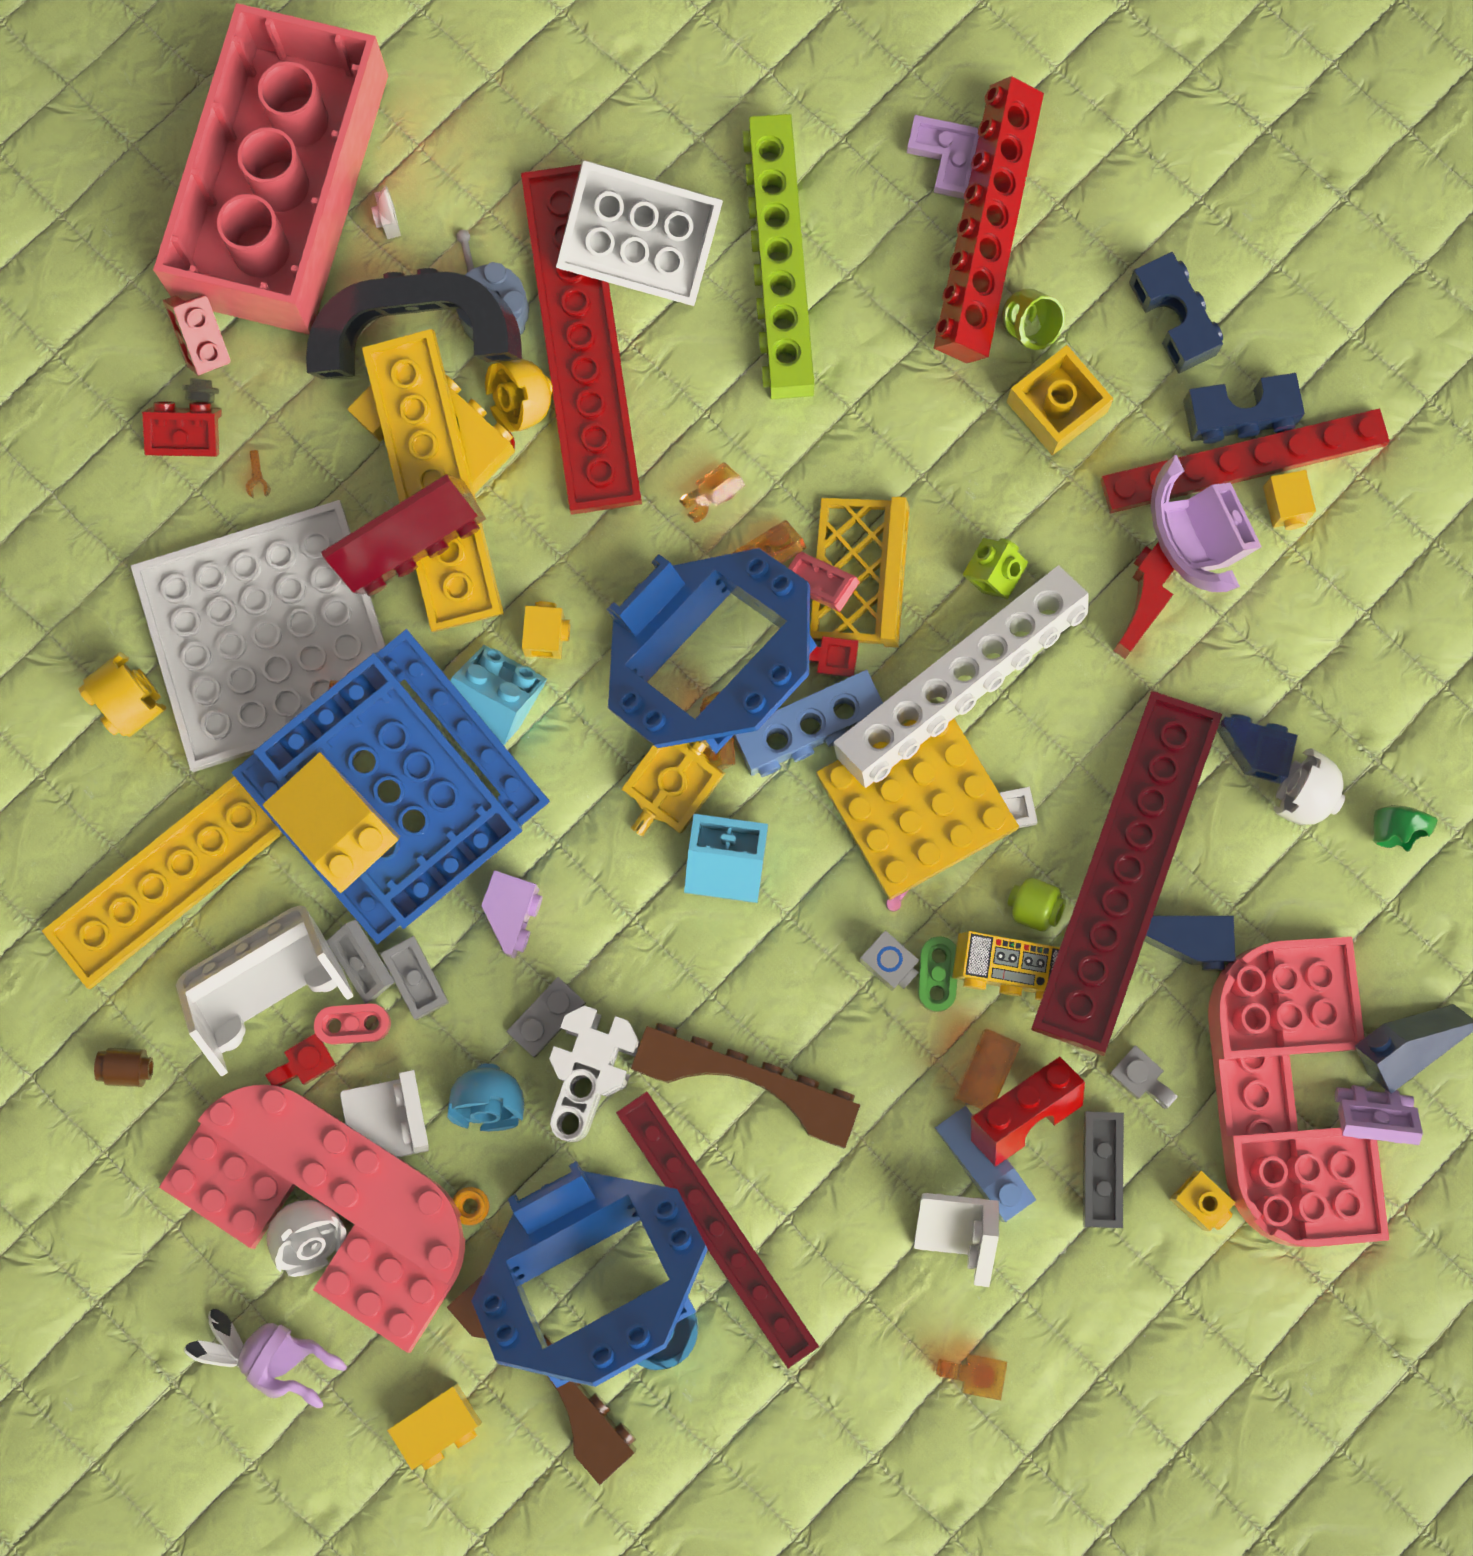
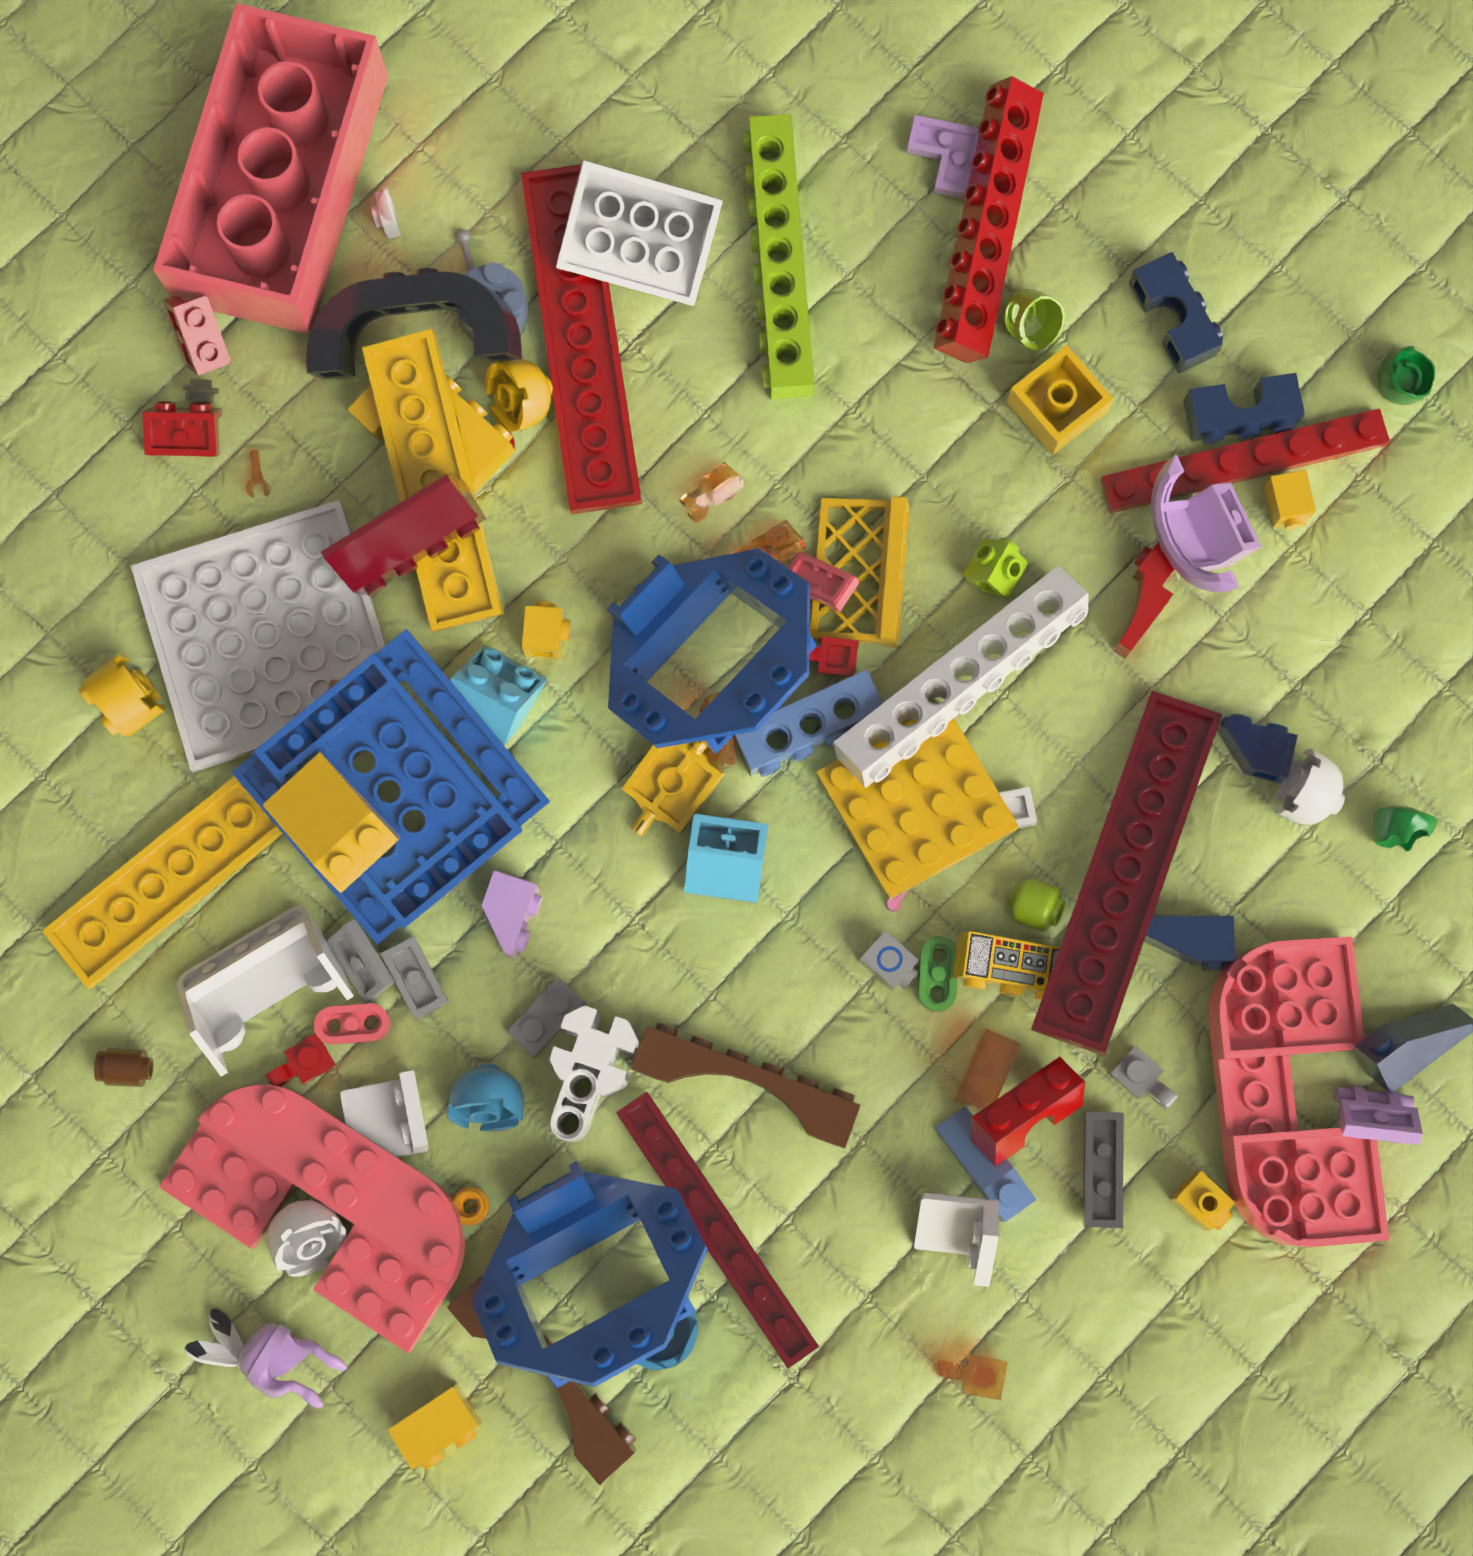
none -> green hair [1378,346,1436,405]

